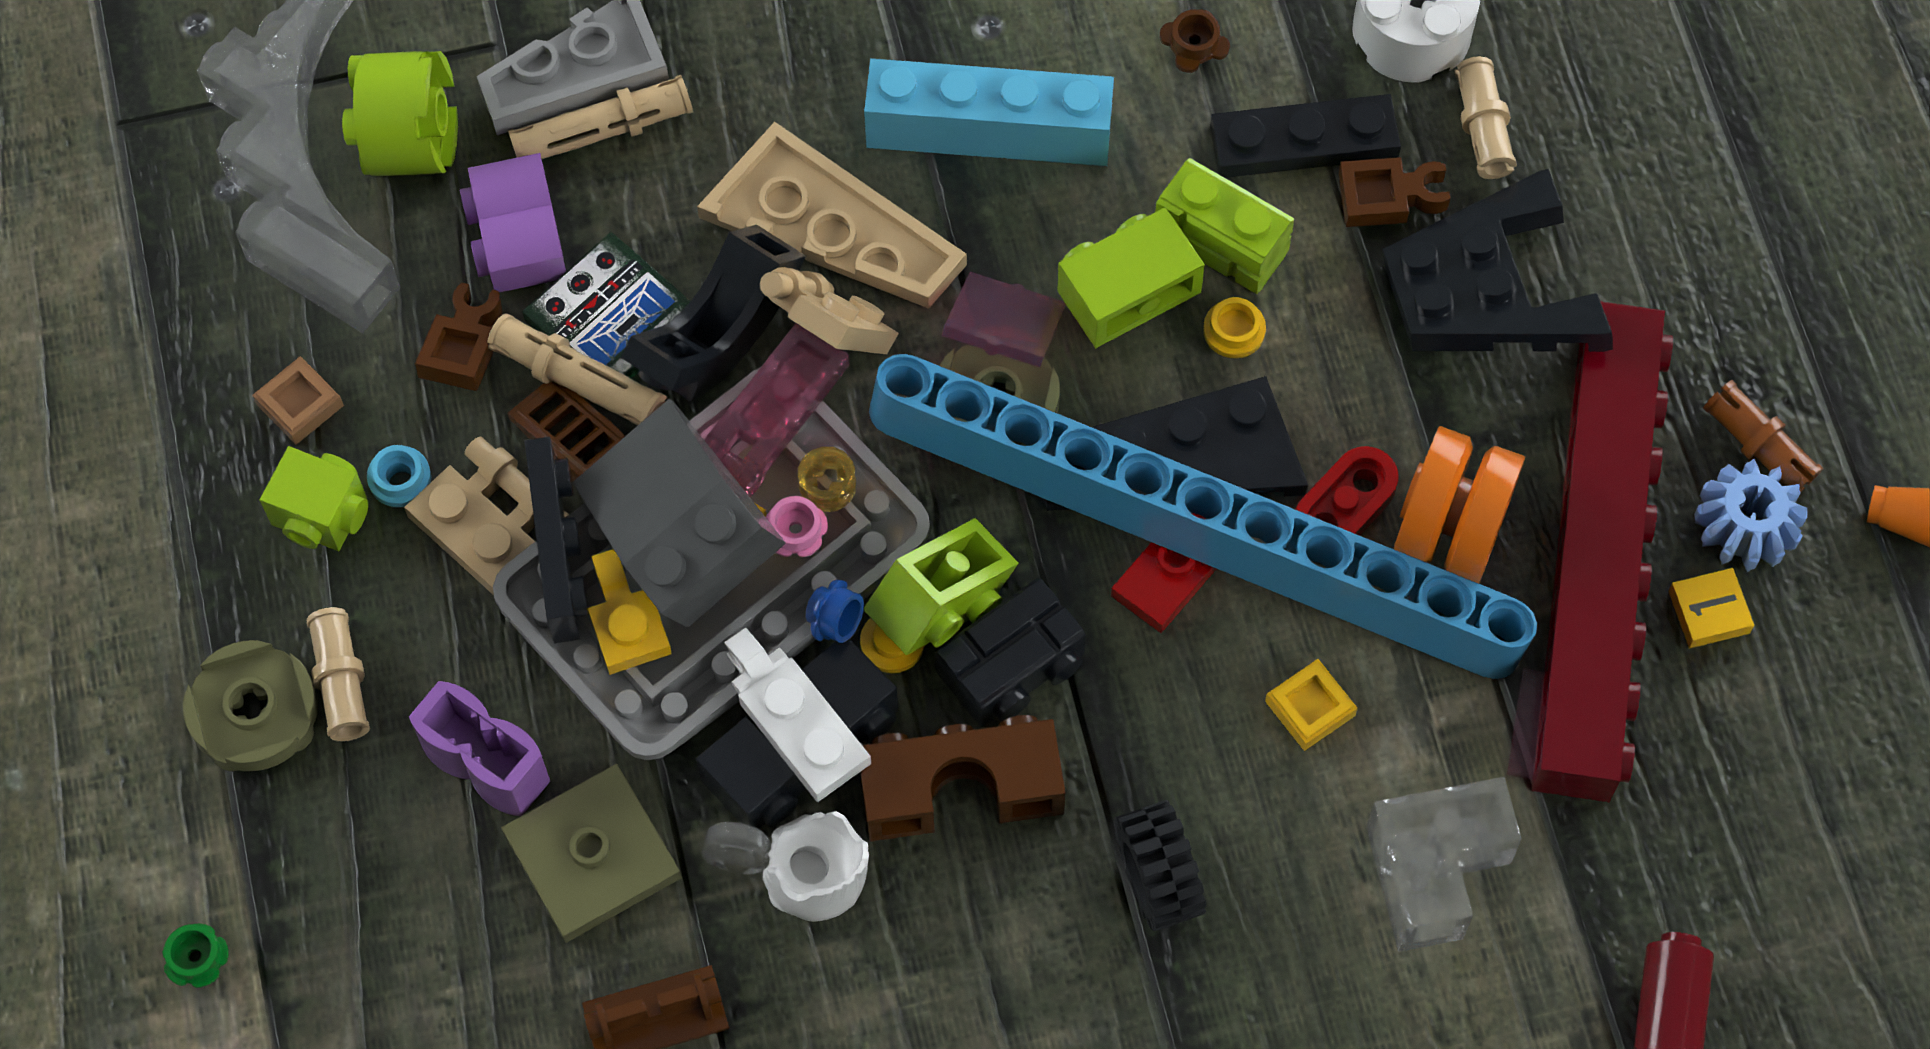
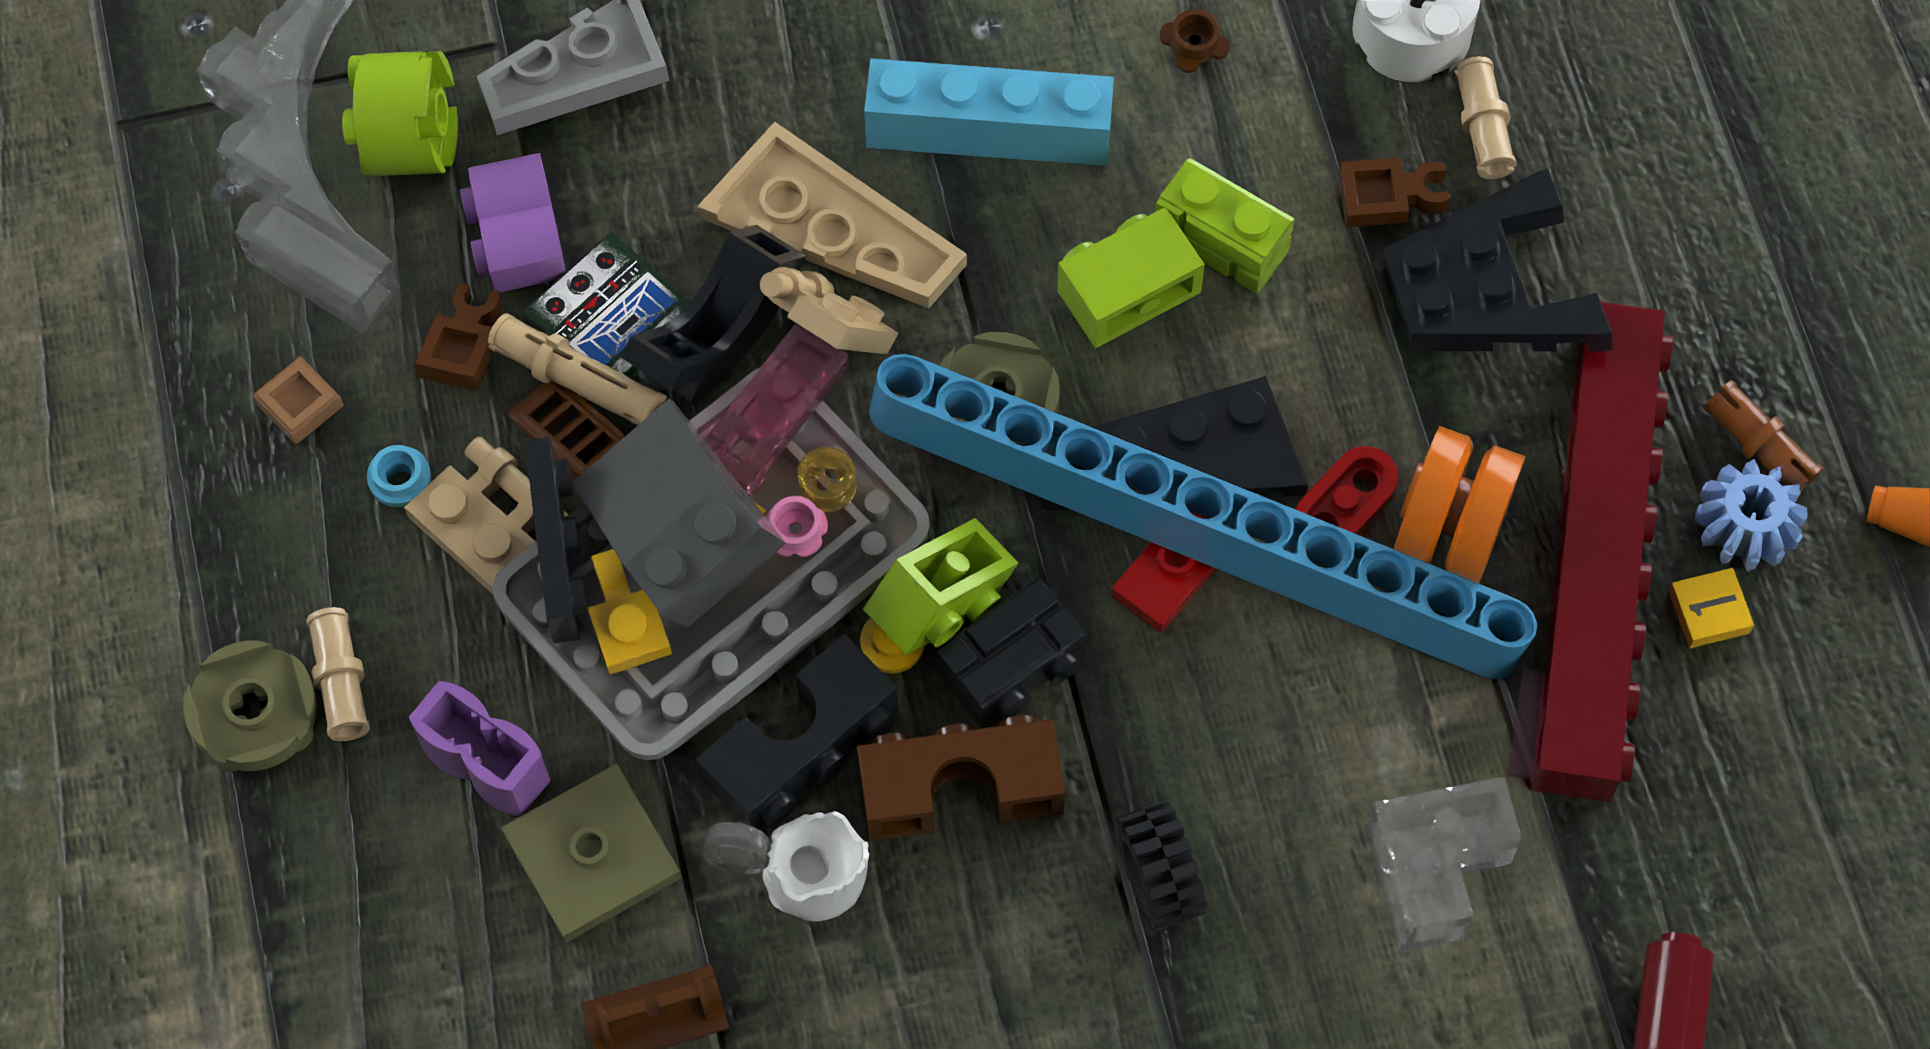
green plate [162,923,229,988] -> none
lime brick [259,446,368,551] -> none
tan pin [508,75,693,159] -> none
white hinge [724,627,871,802] -> none
blue plate [806,579,864,643] -> none
clear pink piece [942,272,1066,367] -> none
yellow plate [1203,297,1266,358] -> none
black plate [1210,94,1401,178] -> none
yellow tile [1265,659,1358,751] -> none

